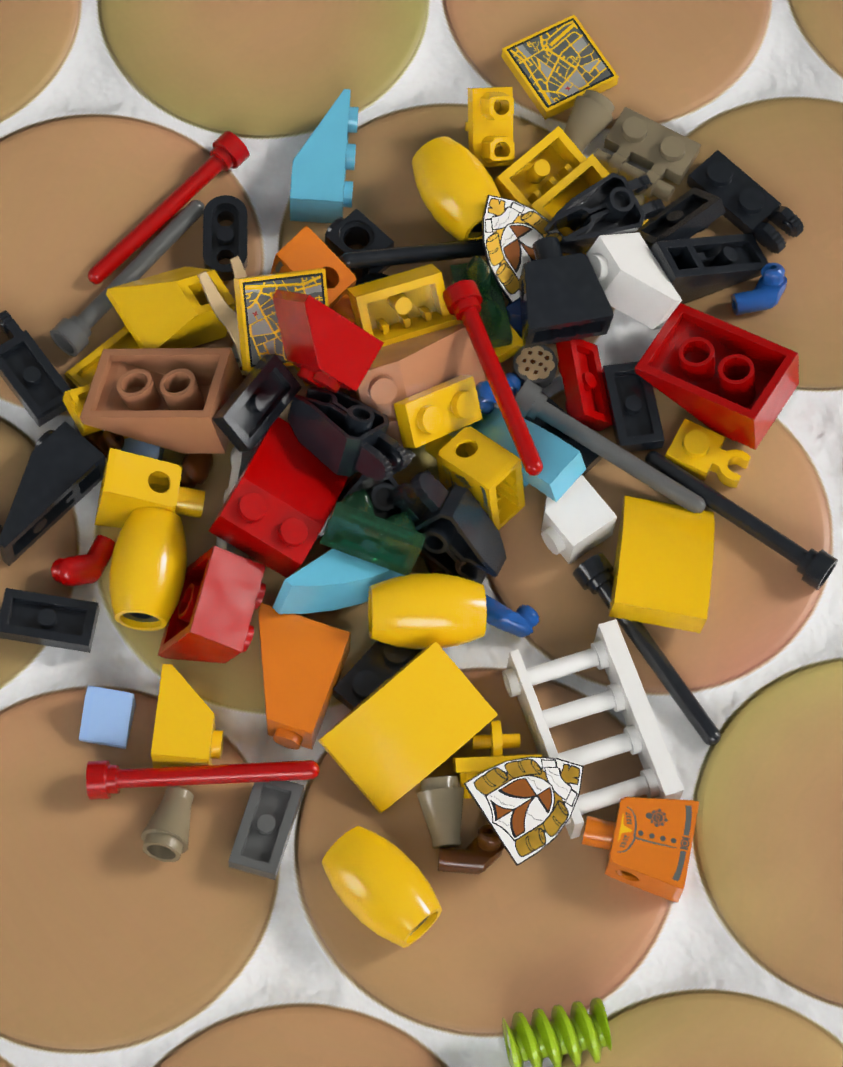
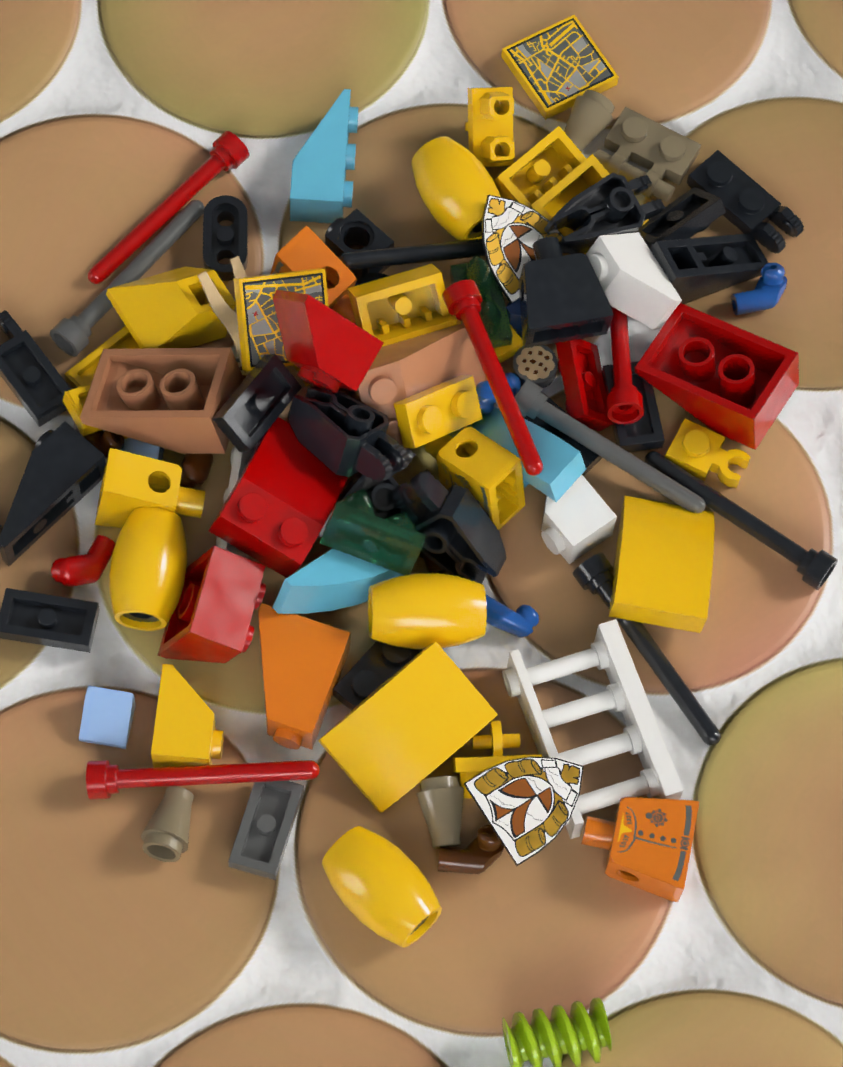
none -> red piece [606,306,644,424]

